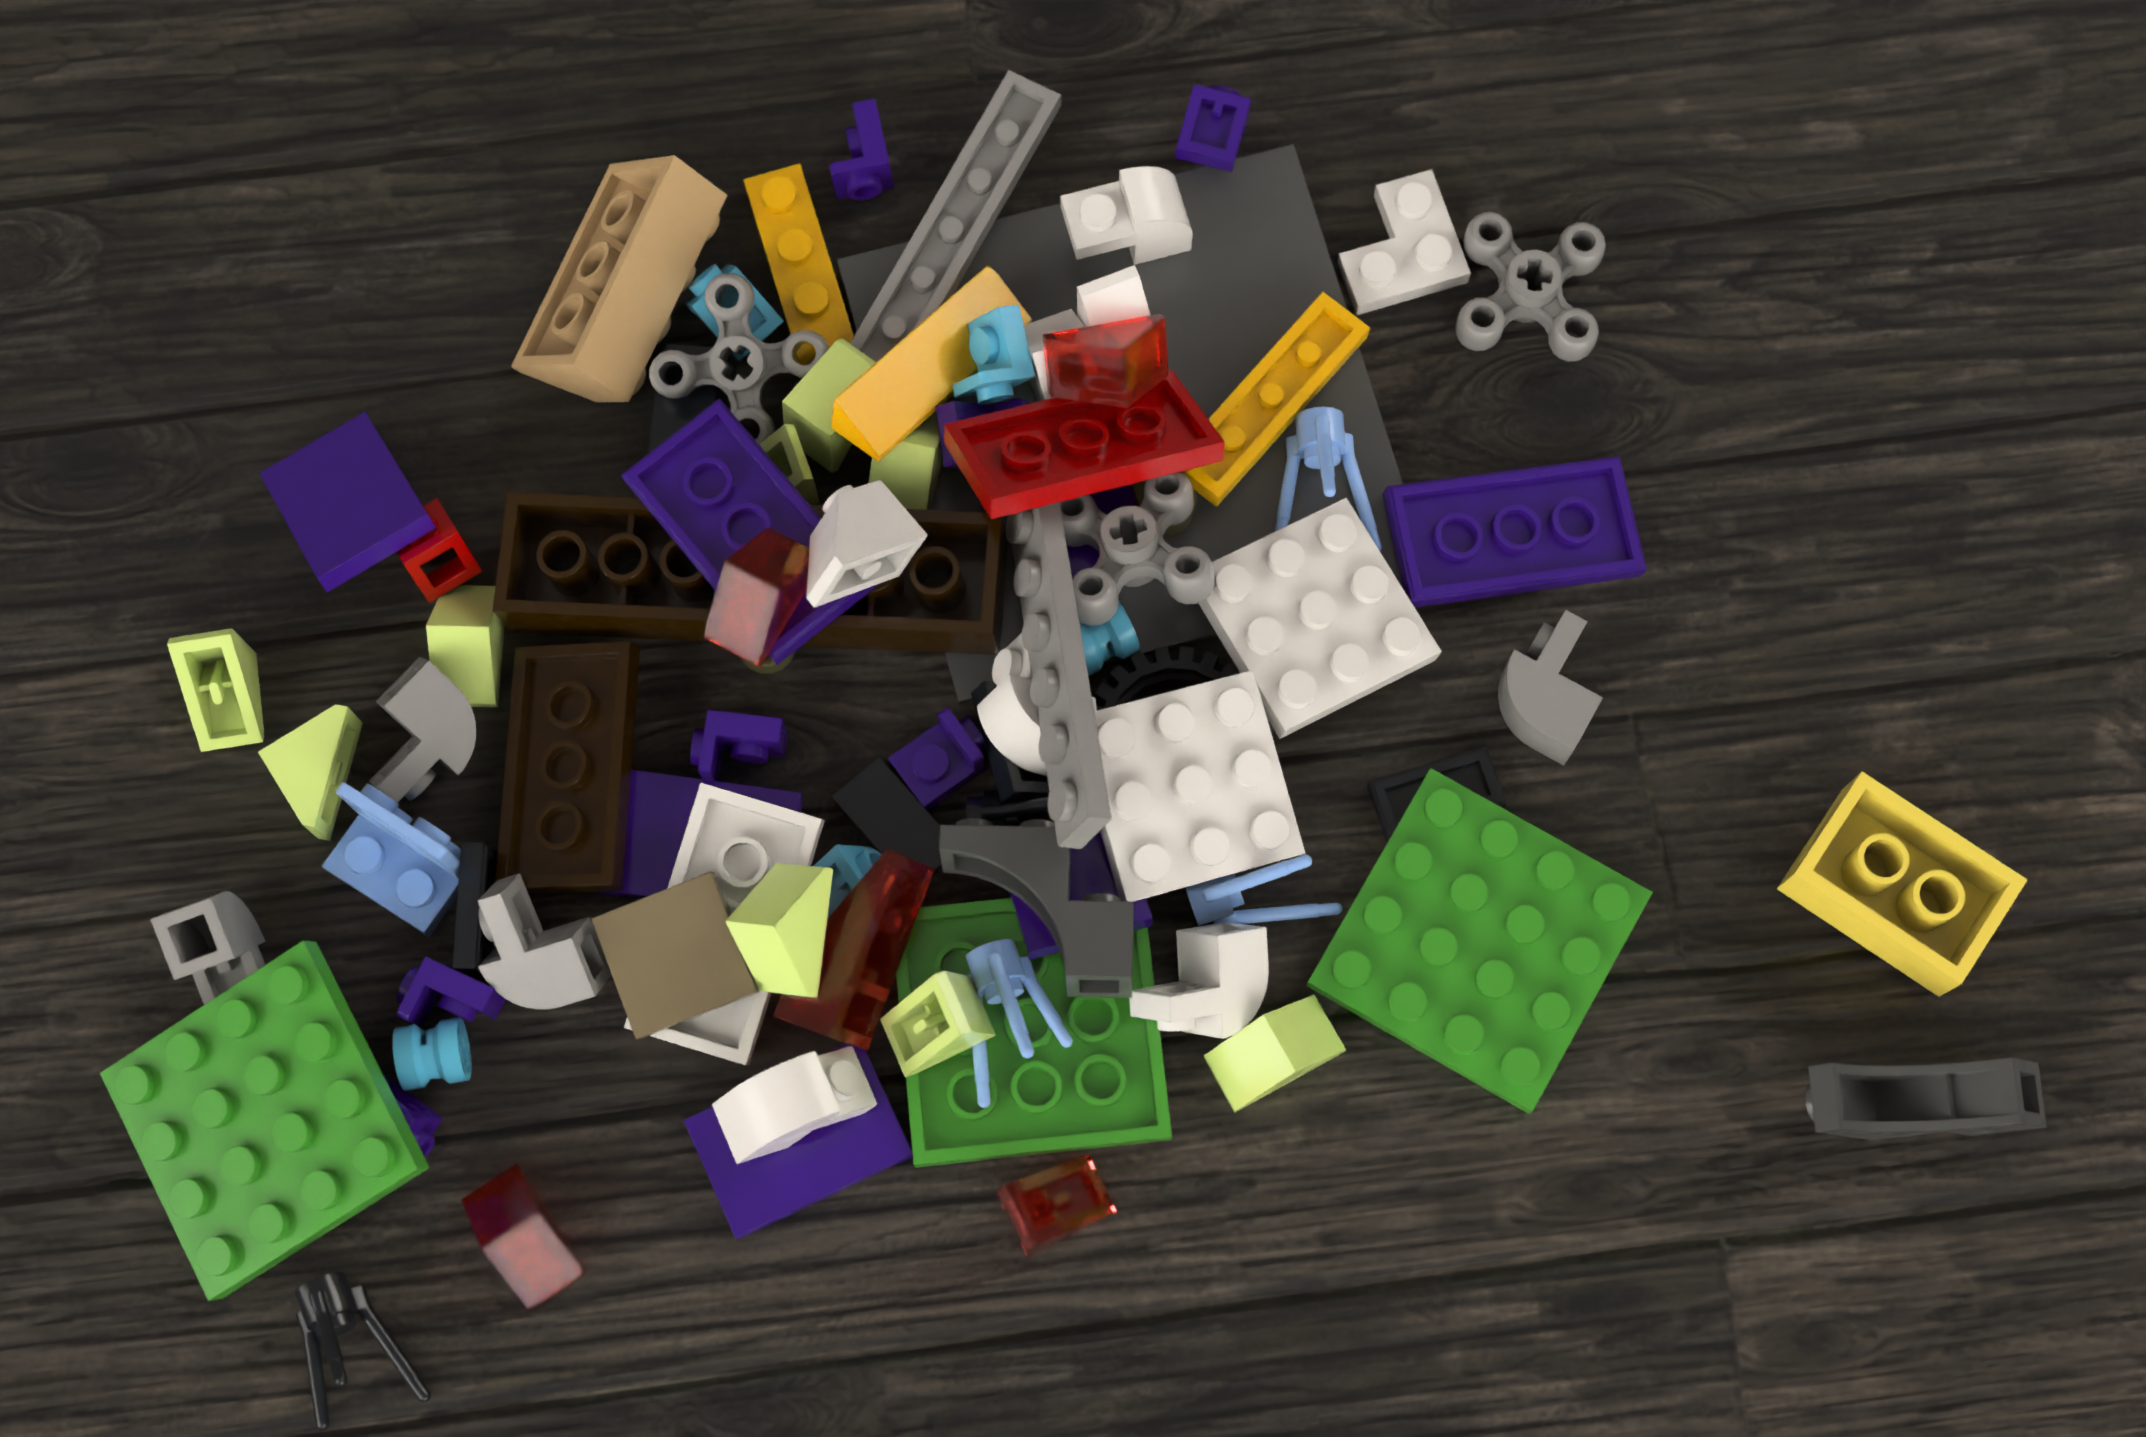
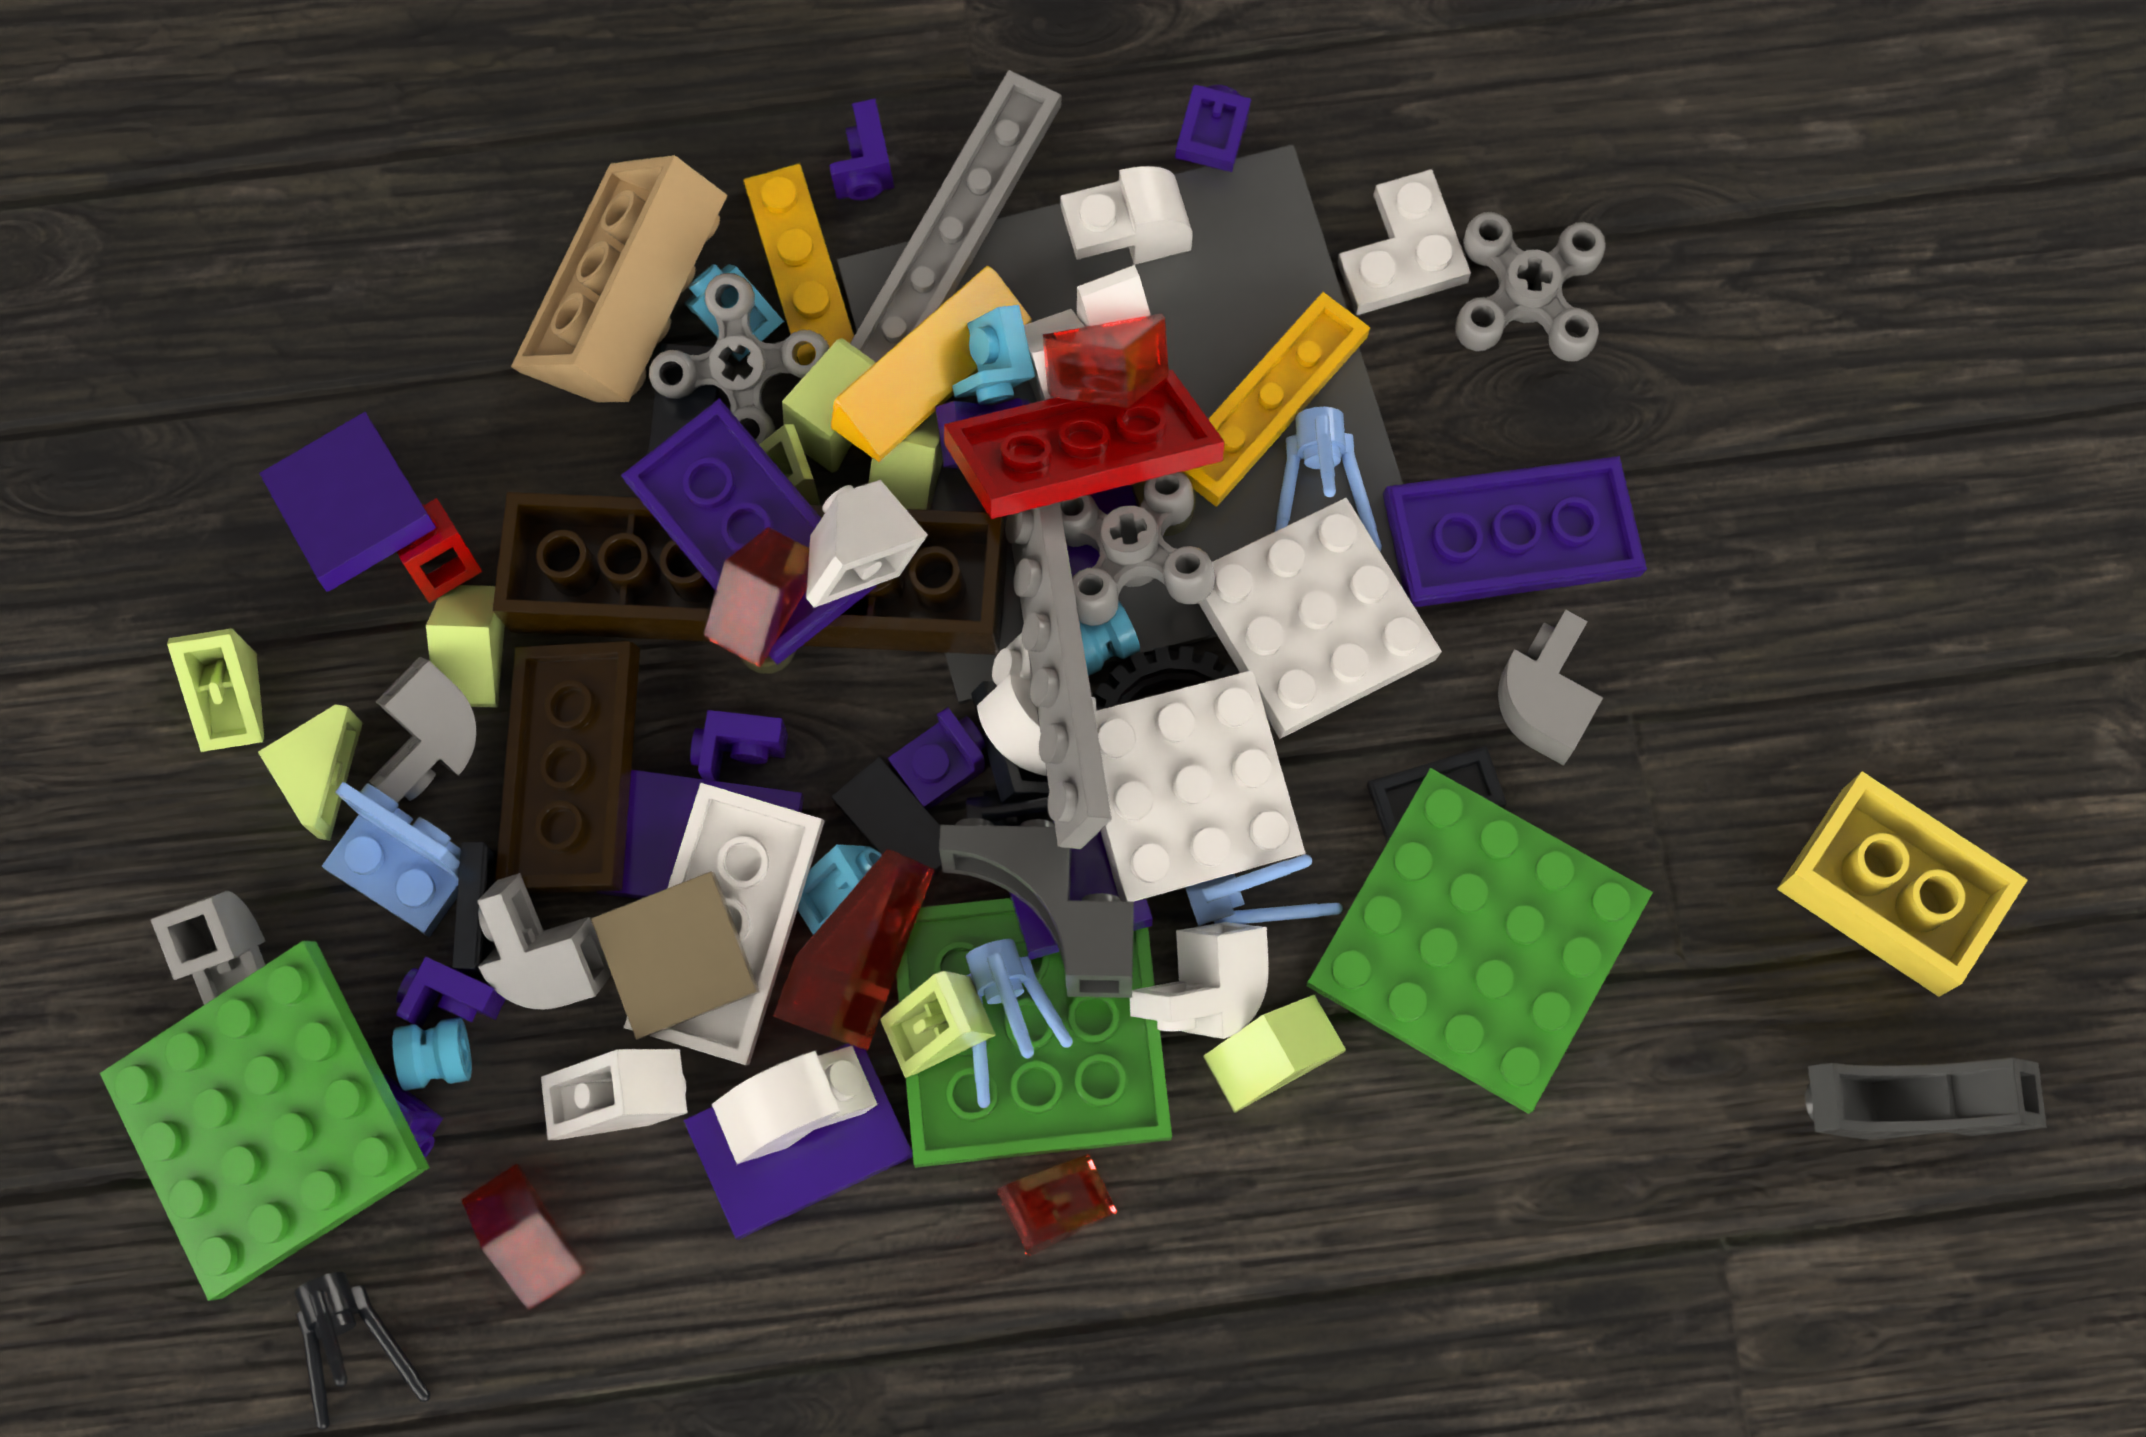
yellowish green slope [725,863,833,998] -> none
none -> white slope [541,1049,687,1140]

